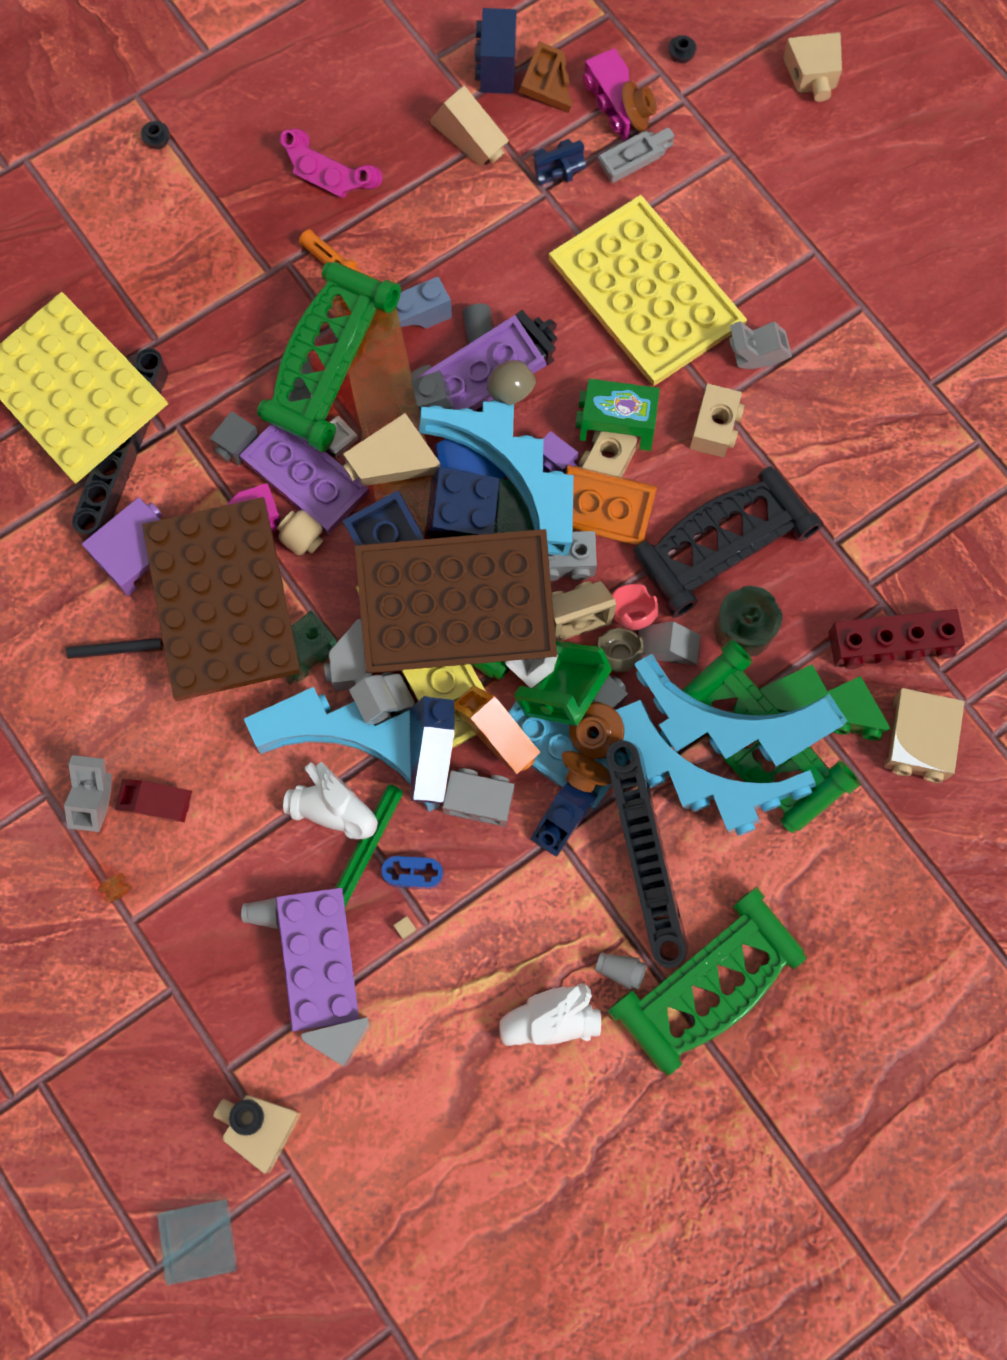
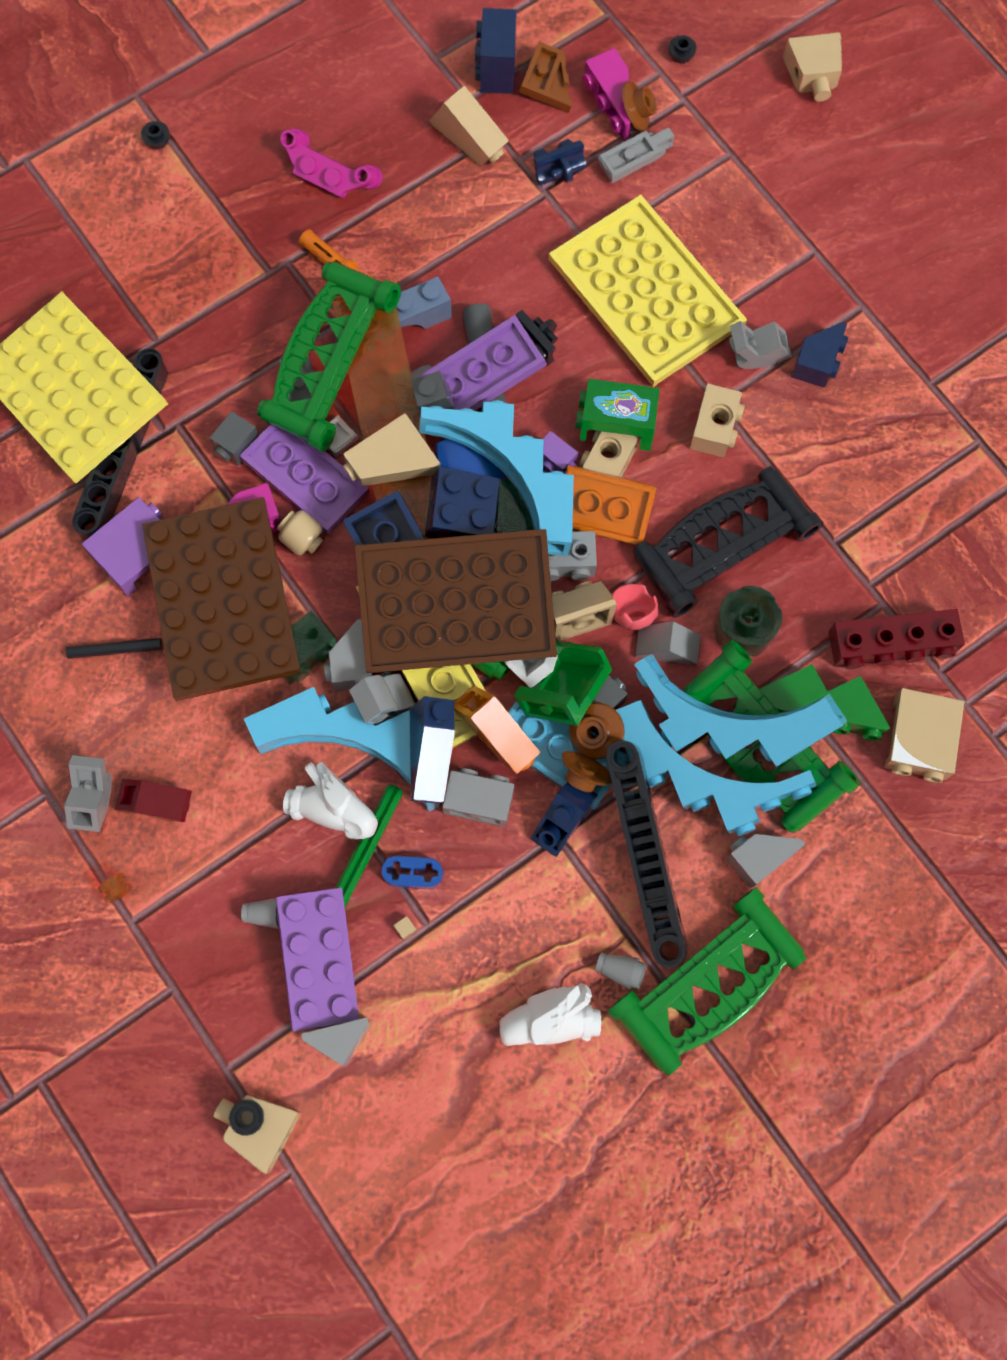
clear light blue tile [157,1199,237,1286] -> none
dark tan hair [487,360,536,405] -> none
dark tan hair [597,627,644,673] -> none
none -> light grey slope [726,834,806,889]
none -> dark blue slope [791,322,849,388]

